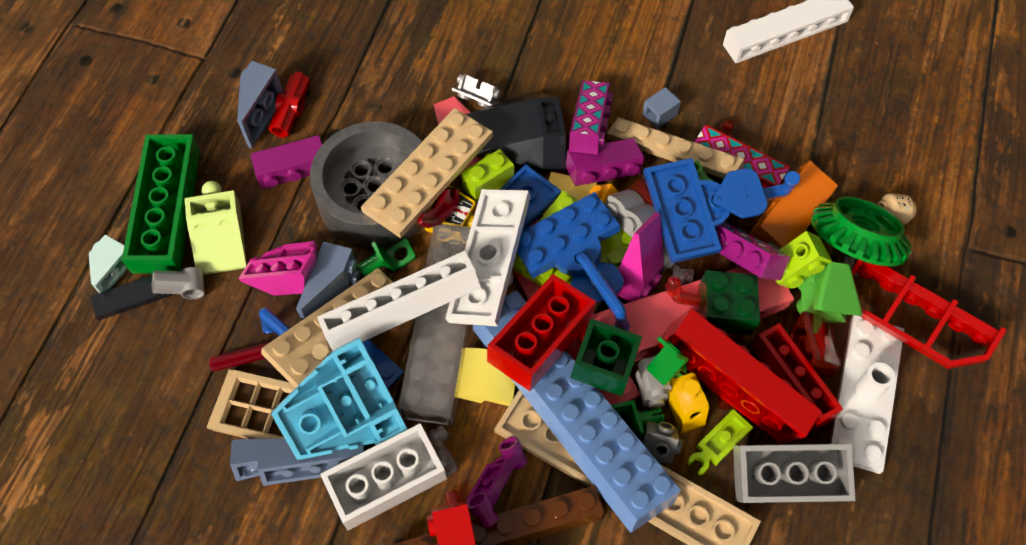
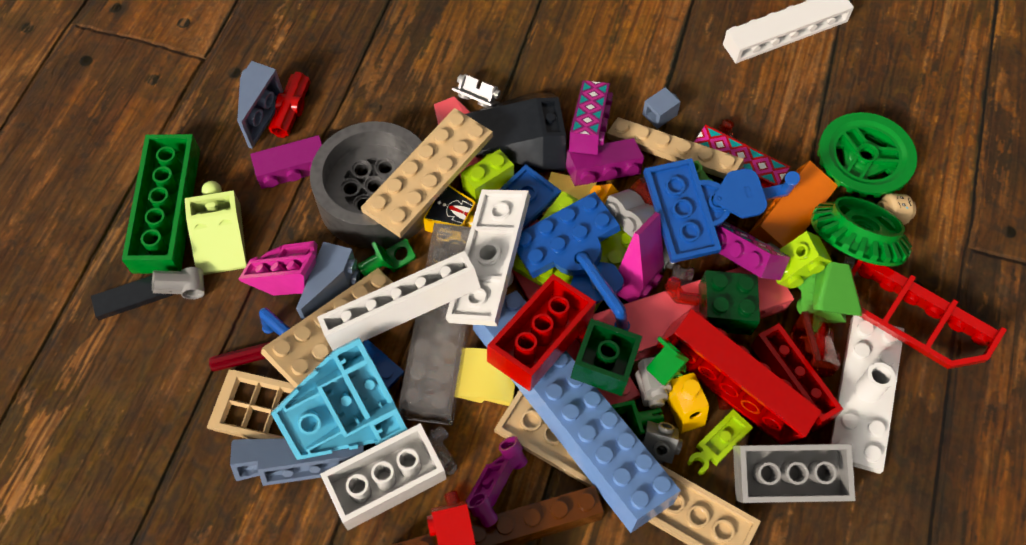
light aqua slope [89,235,128,293] -> none
dark red piece [417,188,460,228] -> none
none -> green gear [817,112,917,198]

